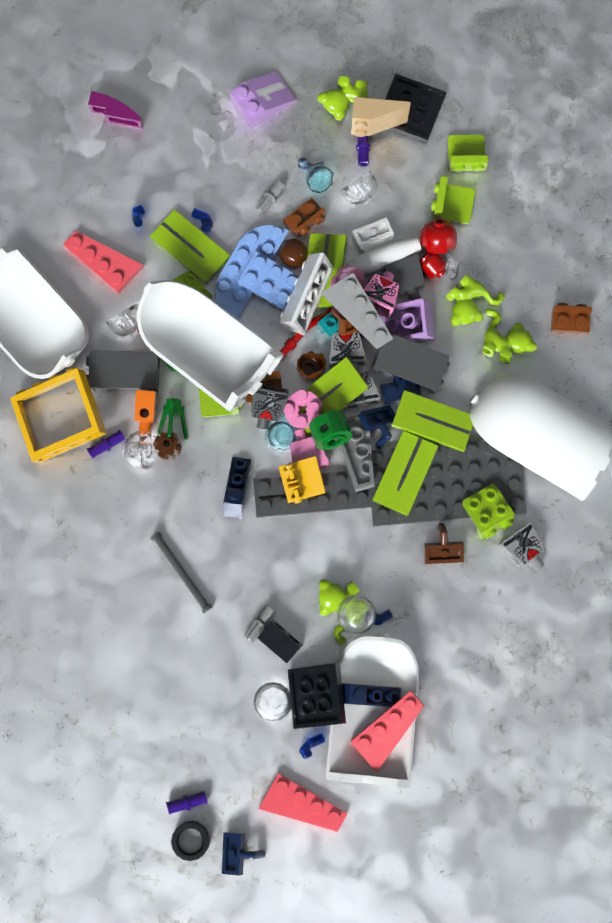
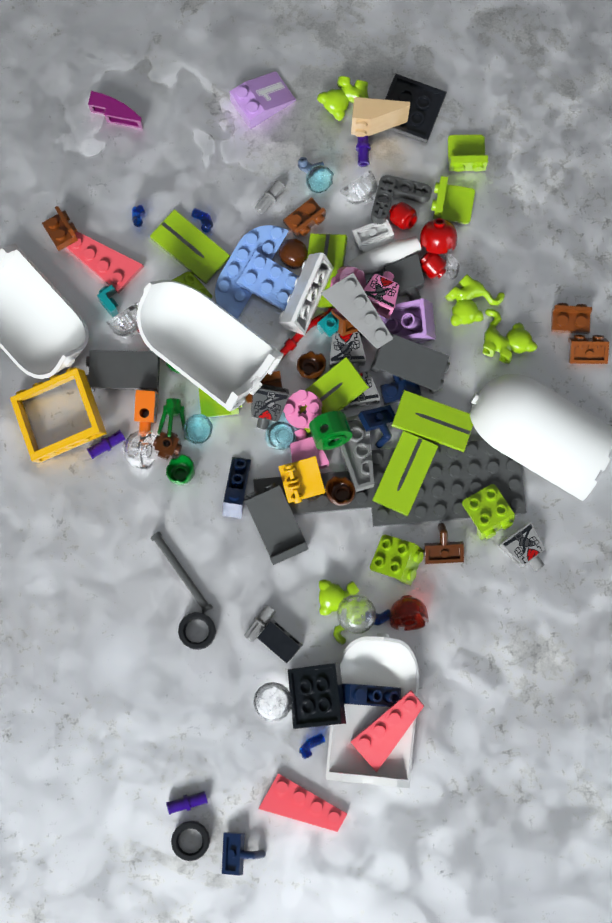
none -> dark orange bracket [42,206,78,251]
none -> teal bracket [97,285,119,318]
none -> green hair [166,454,195,485]
none -> black tyre [178,612,216,650]
none -> clear light blue hair [183,414,213,444]
none -> dark grey panel [244,483,309,565]
none -> reddish brown hair [325,476,356,506]
none -> lime bracket [370,535,424,586]
none -> dark grey beam [371,175,432,224]
none -> red head [389,202,417,230]
none -> clear red cylinder [389,595,429,631]
none -> dark orange bracket [568,335,609,364]

